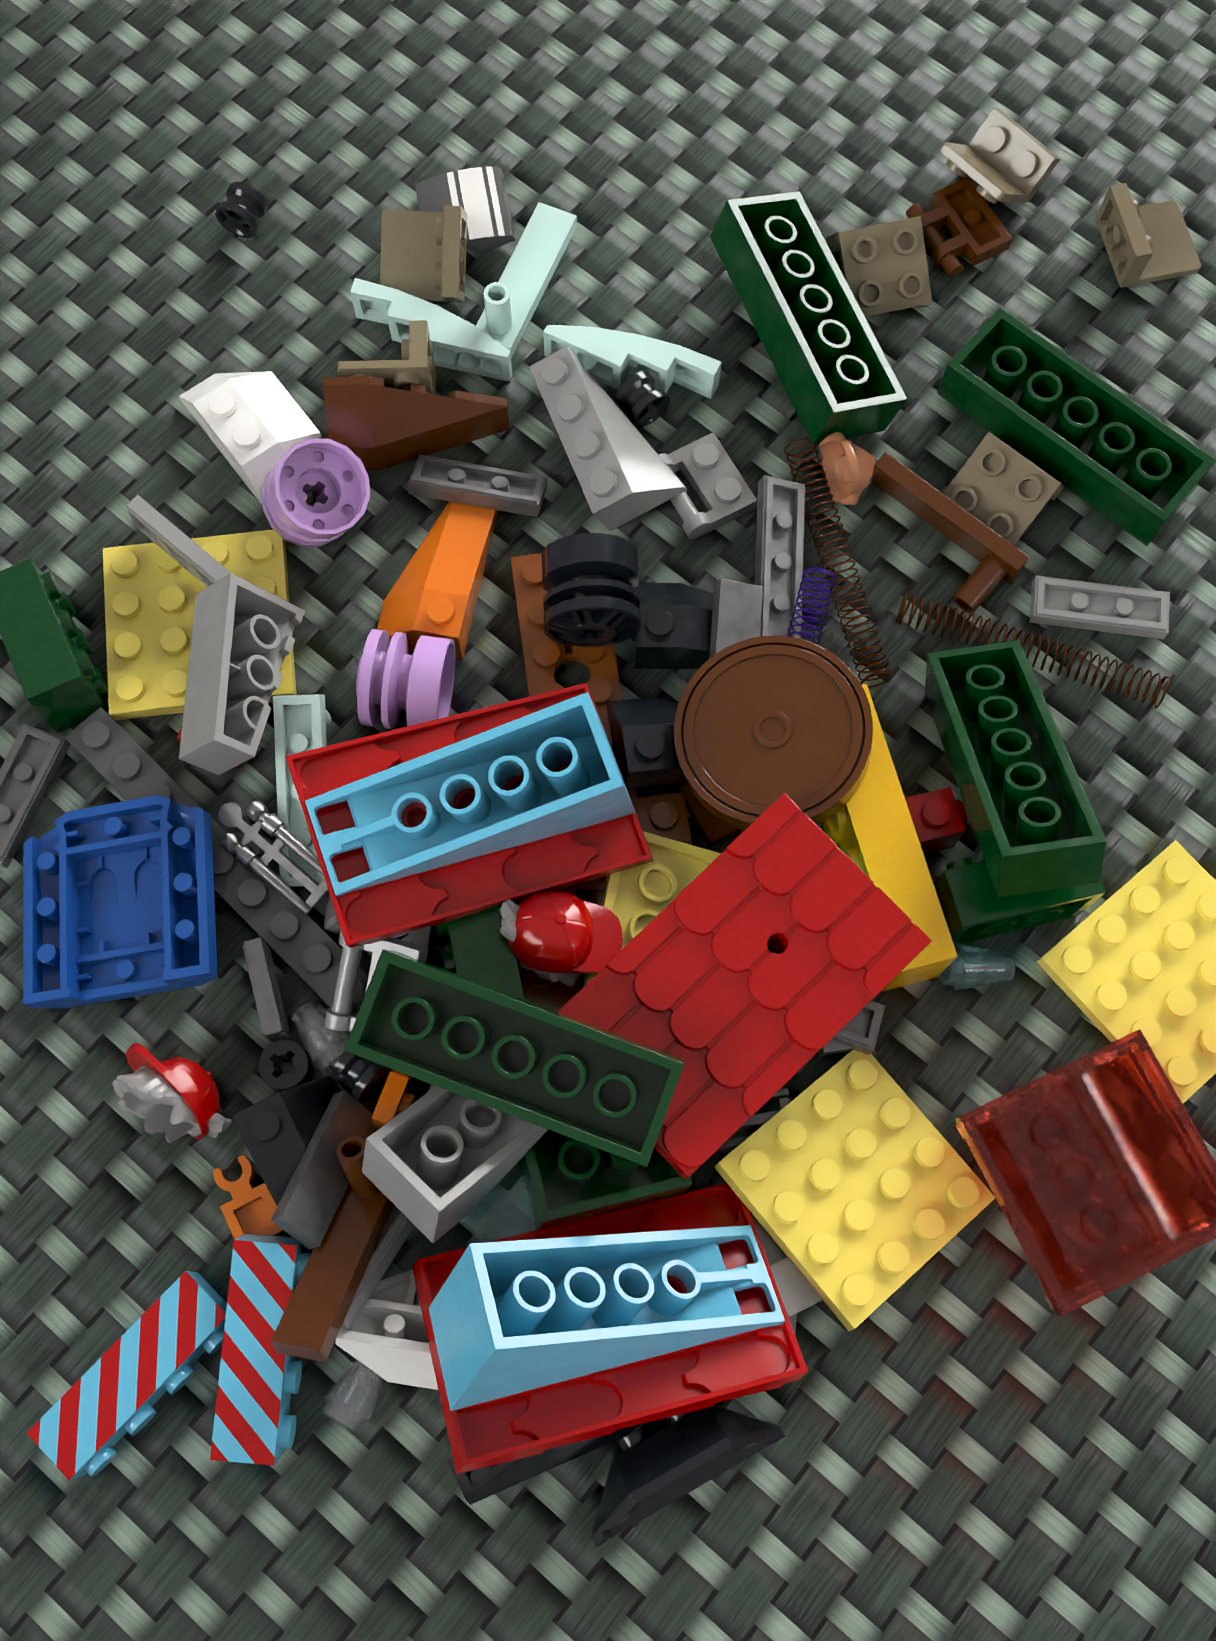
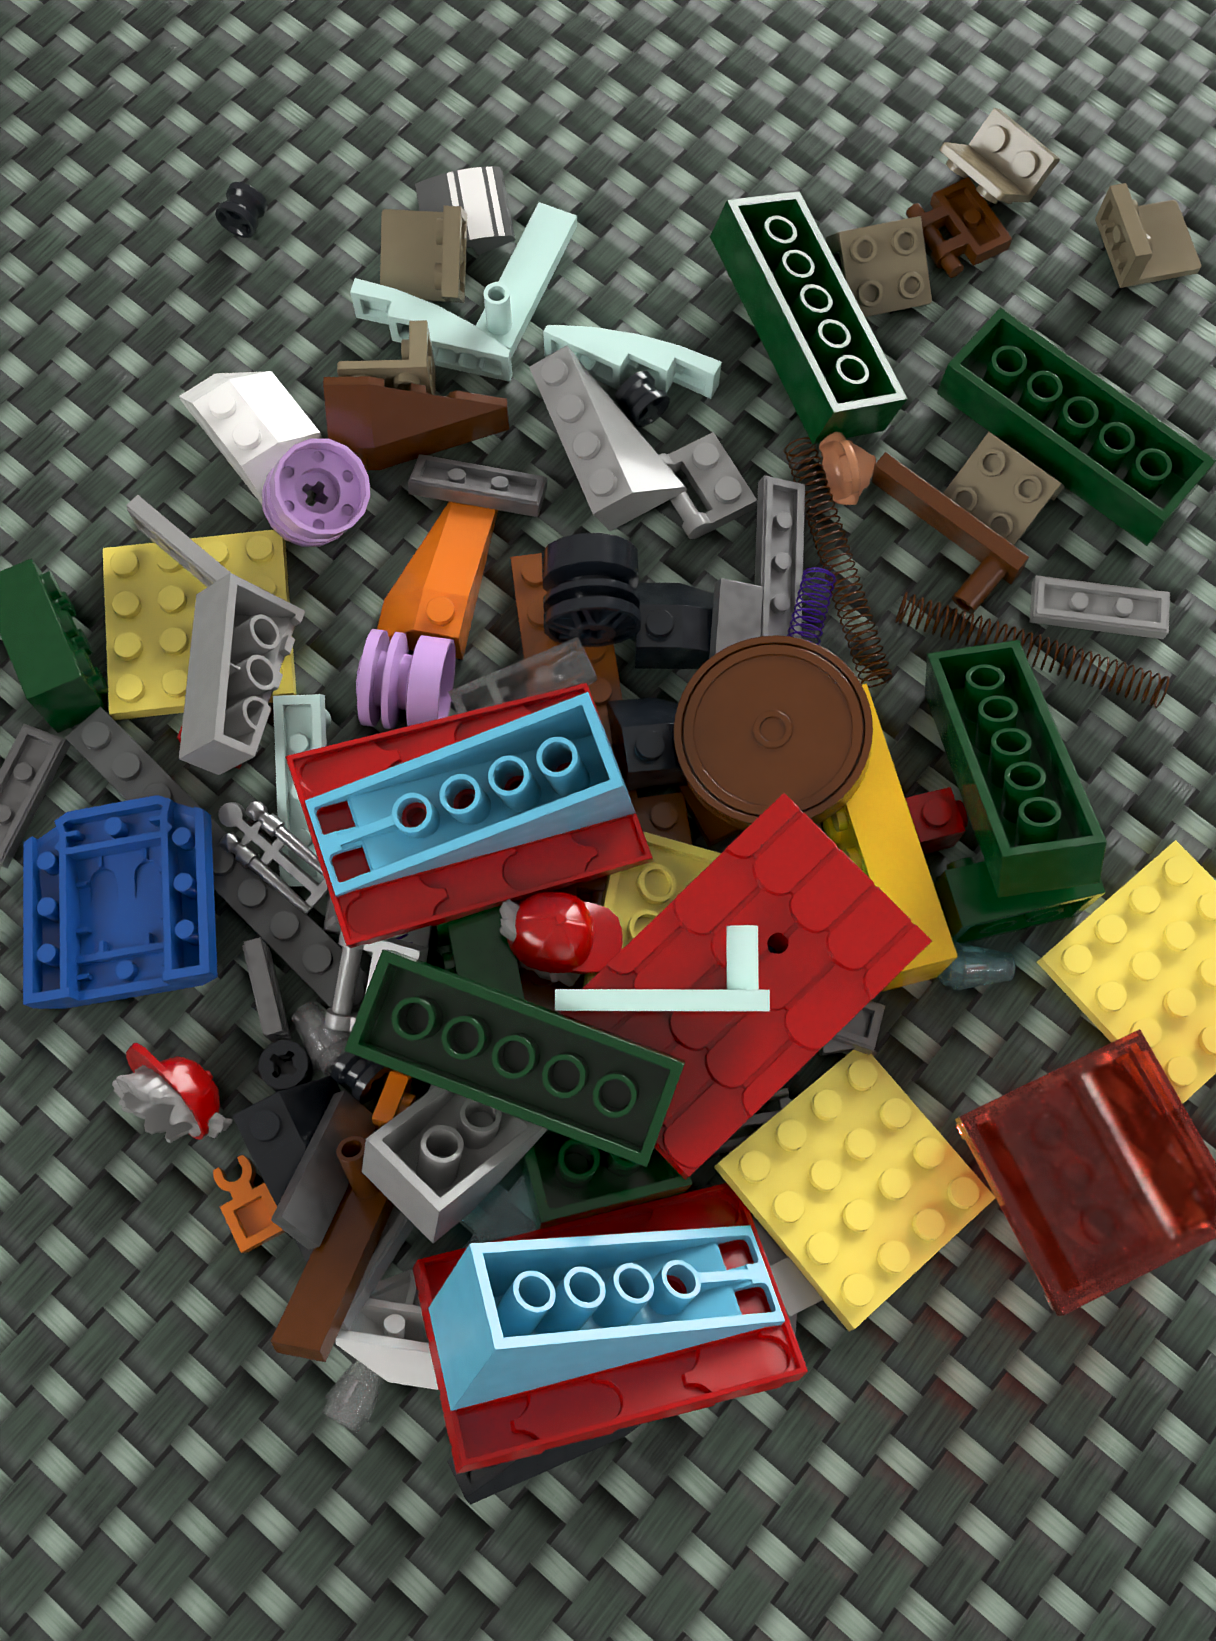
brick [27,1271,227,1480] -> none
brick [210,1234,311,1465] -> none
black wedge [591,1405,785,1547] -> none
none -> clear slope [448,637,597,714]
none -> light aqua piece [555,925,770,1011]

